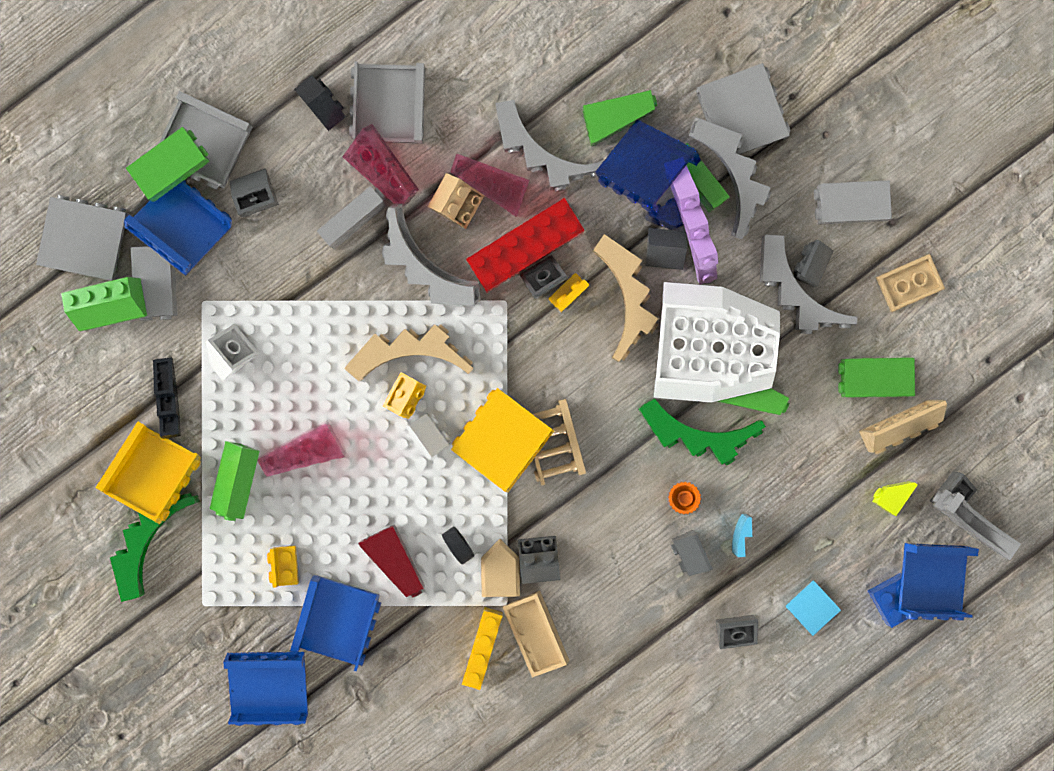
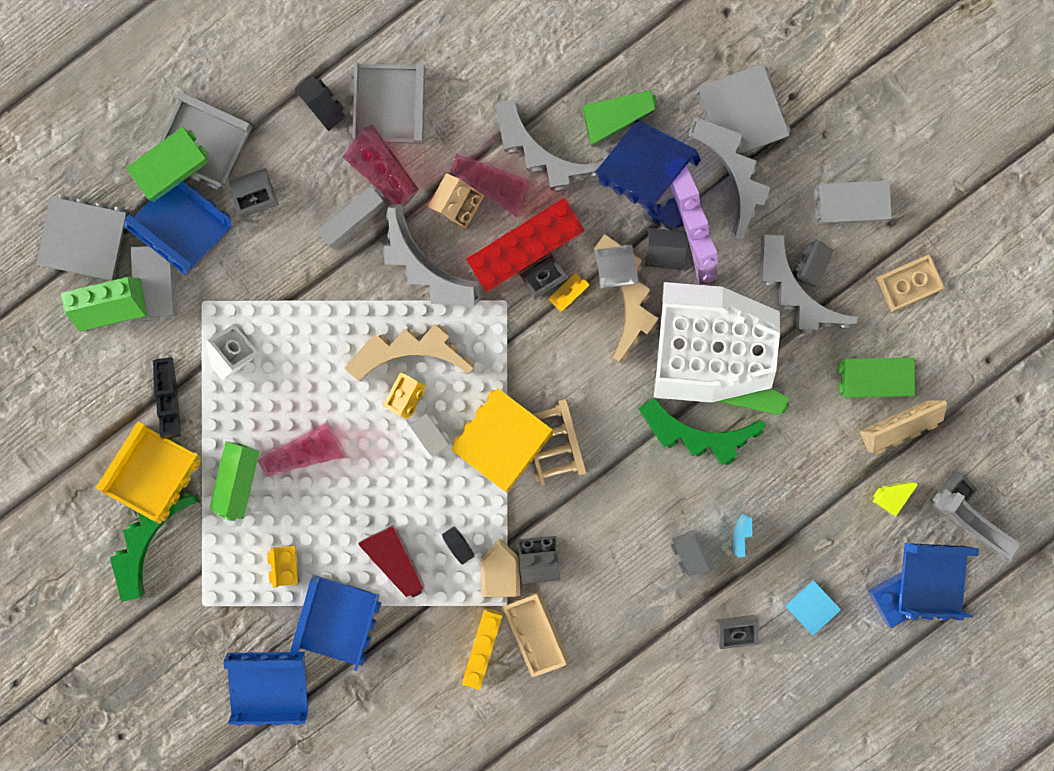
orange hat [668,482,701,515] -> none
bright green slope [670,143,729,213] -> none
none -> light grey slope [594,244,639,289]

